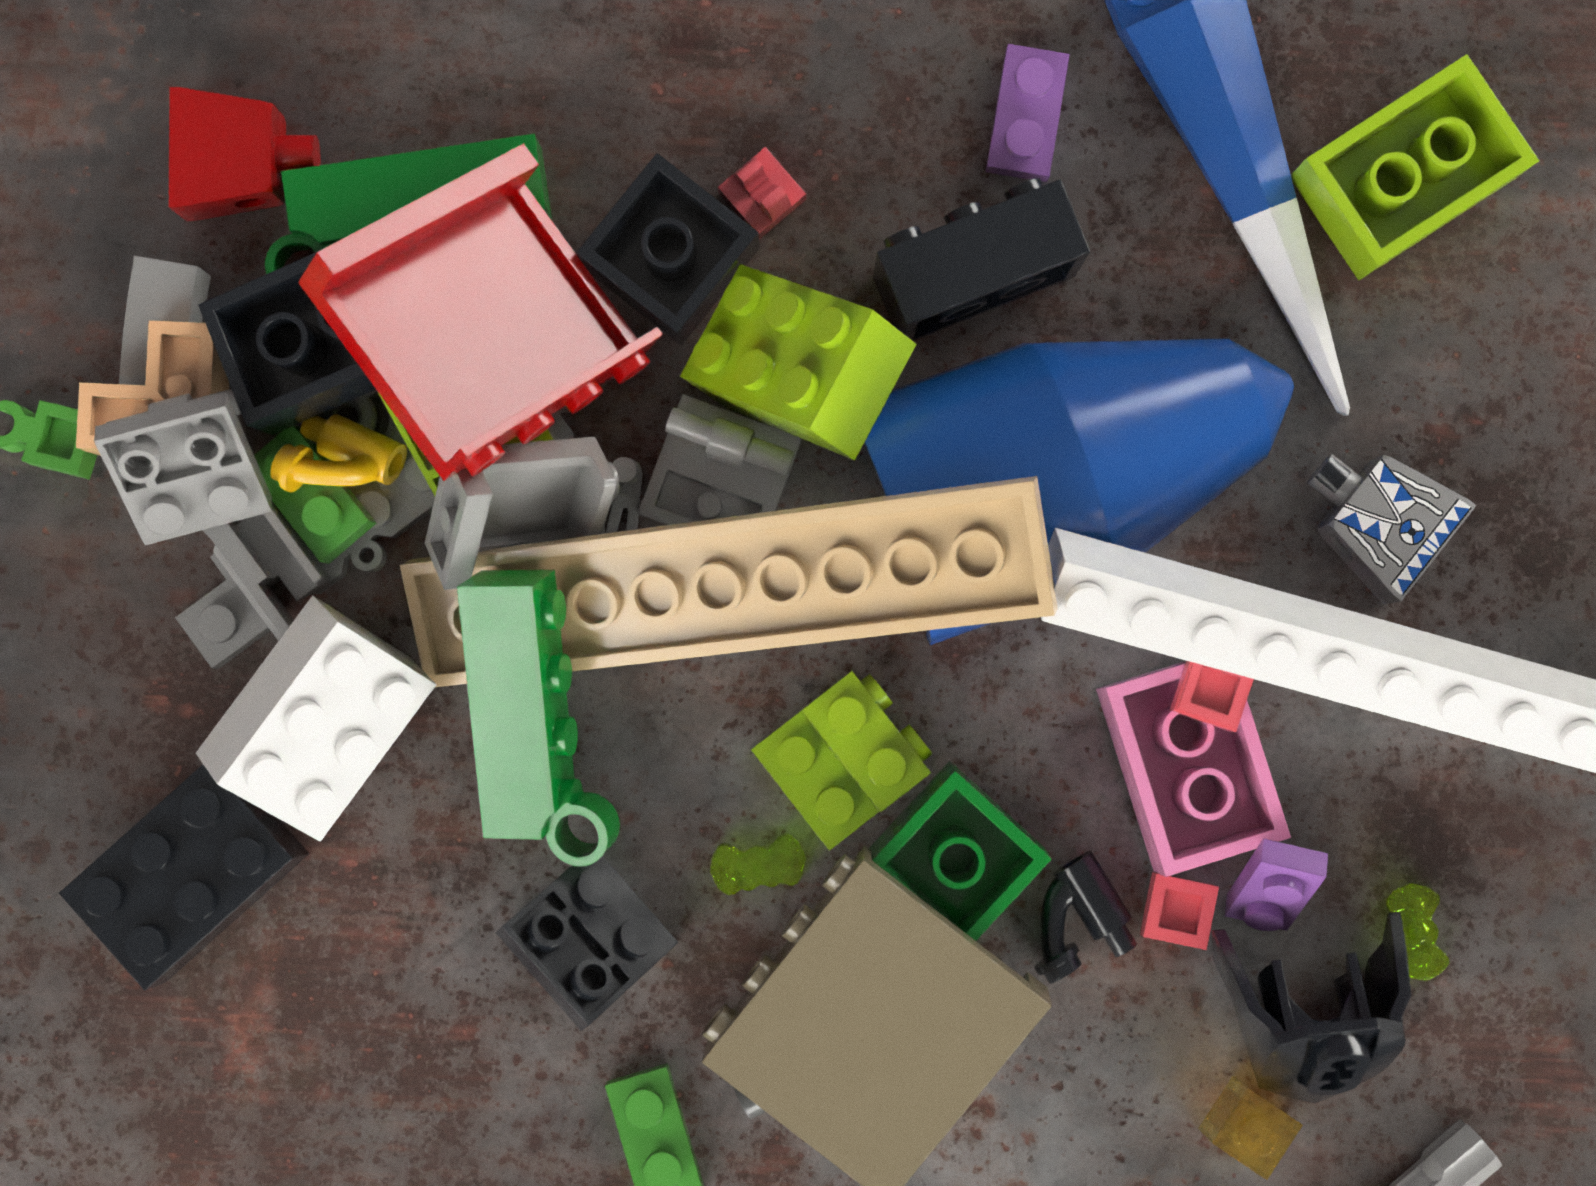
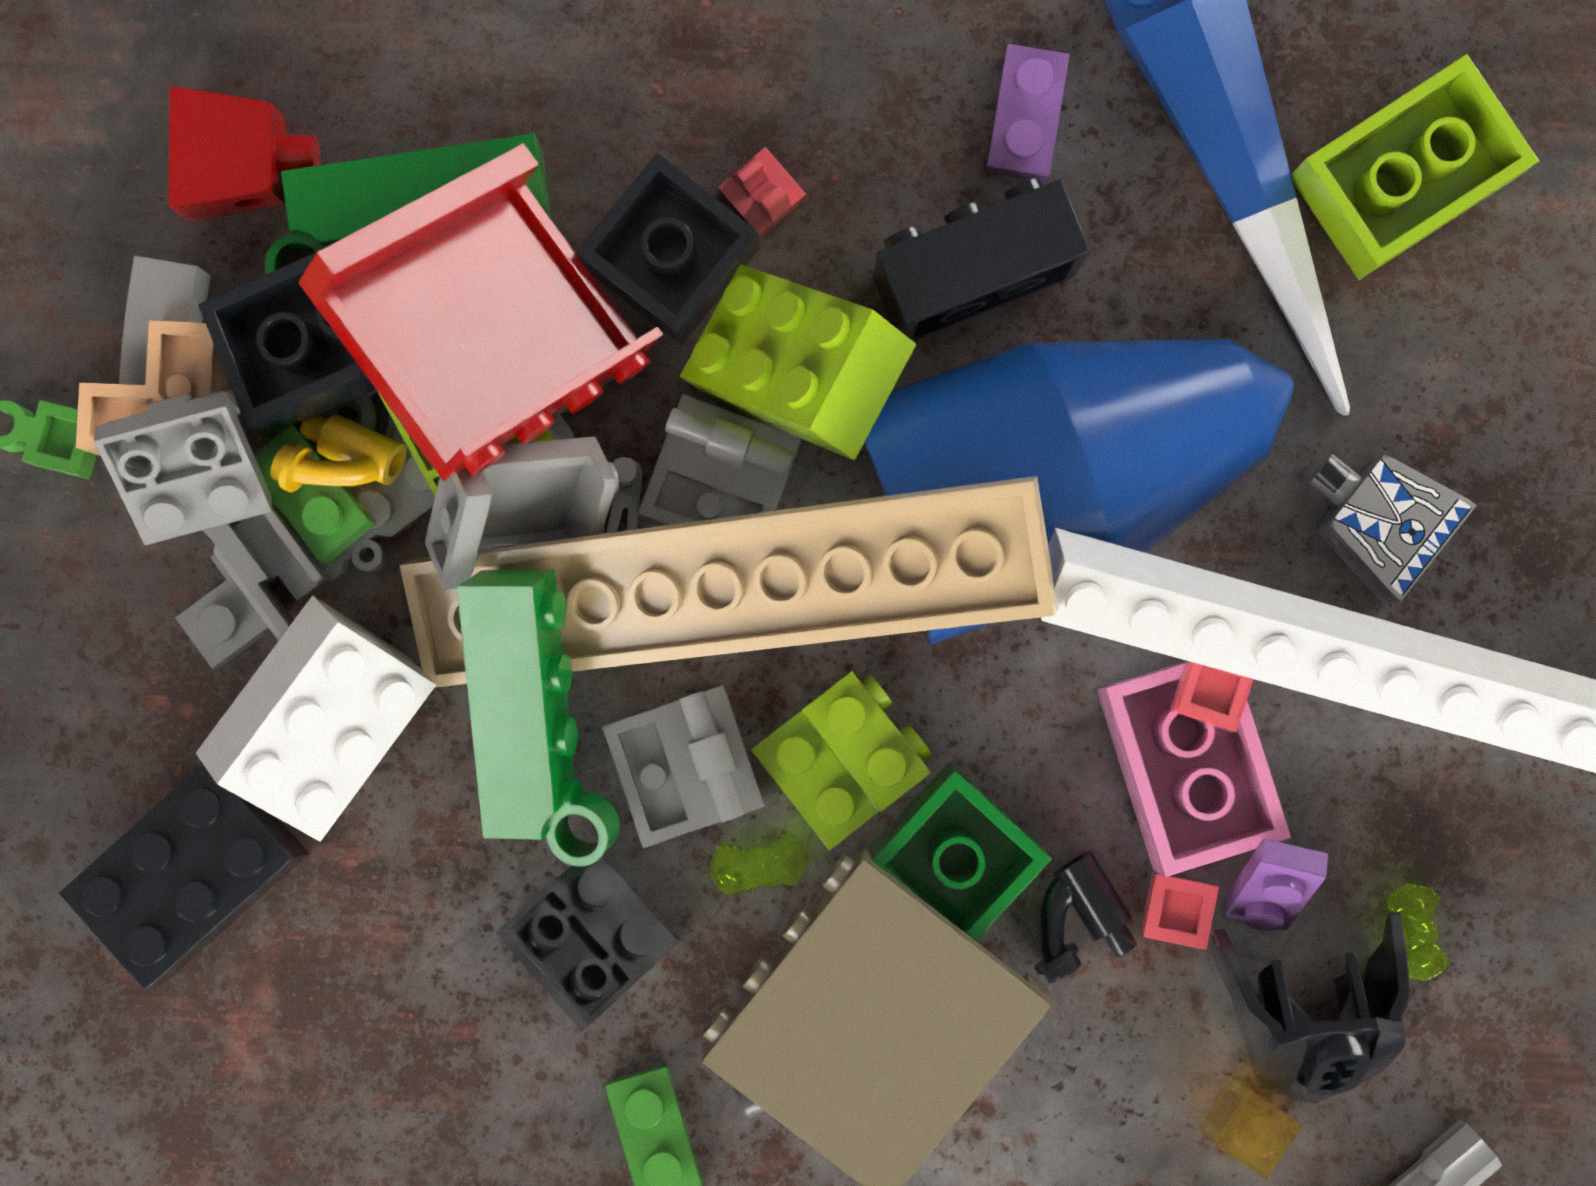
none -> light grey plate [602,685,765,848]

